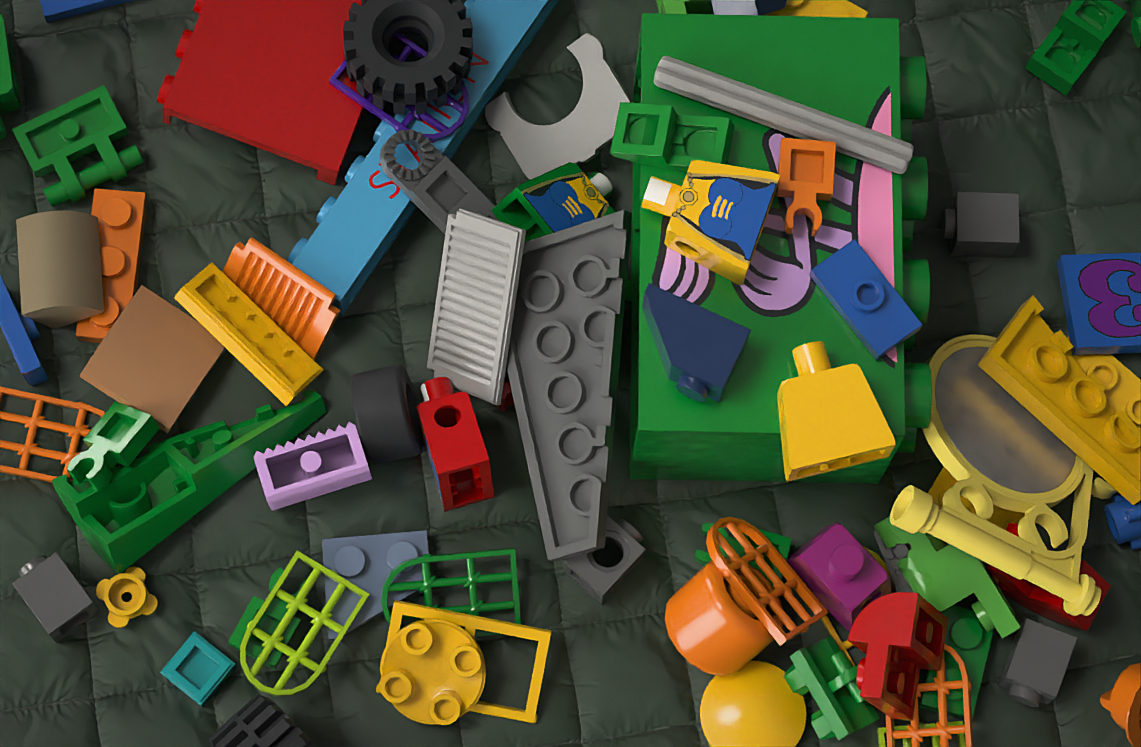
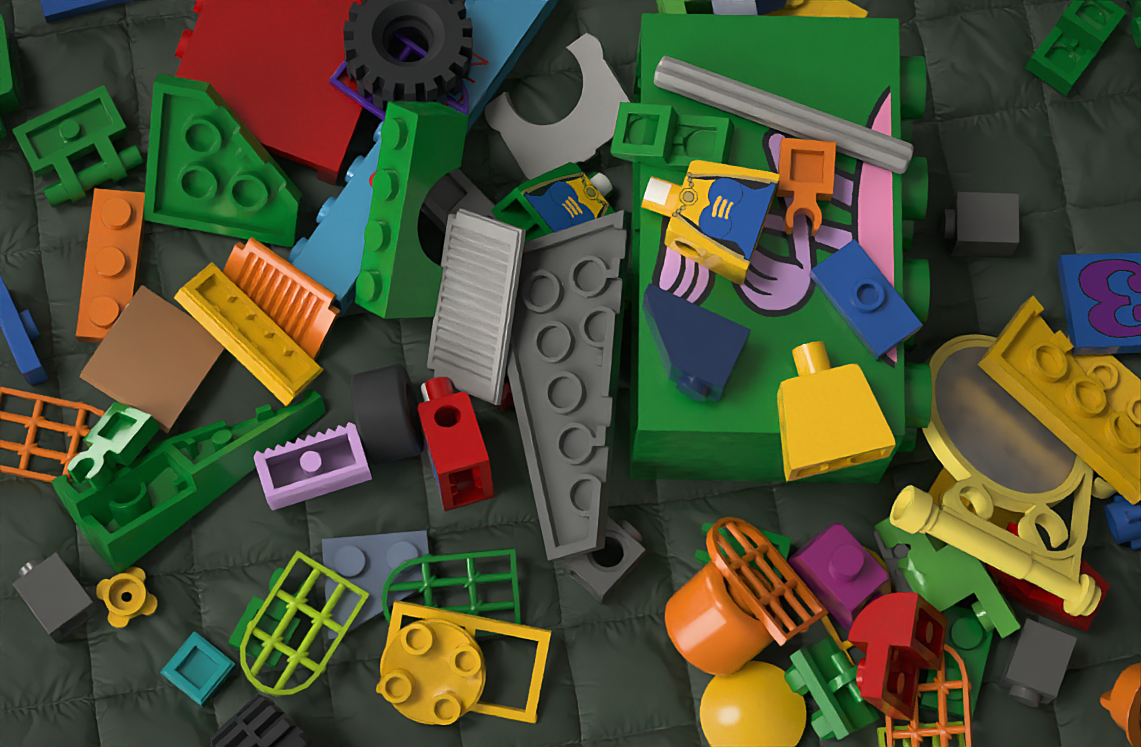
dark tan brick [16,211,104,329] -> none
none -> green plate [143,73,302,248]
none -> green arch [355,101,469,319]

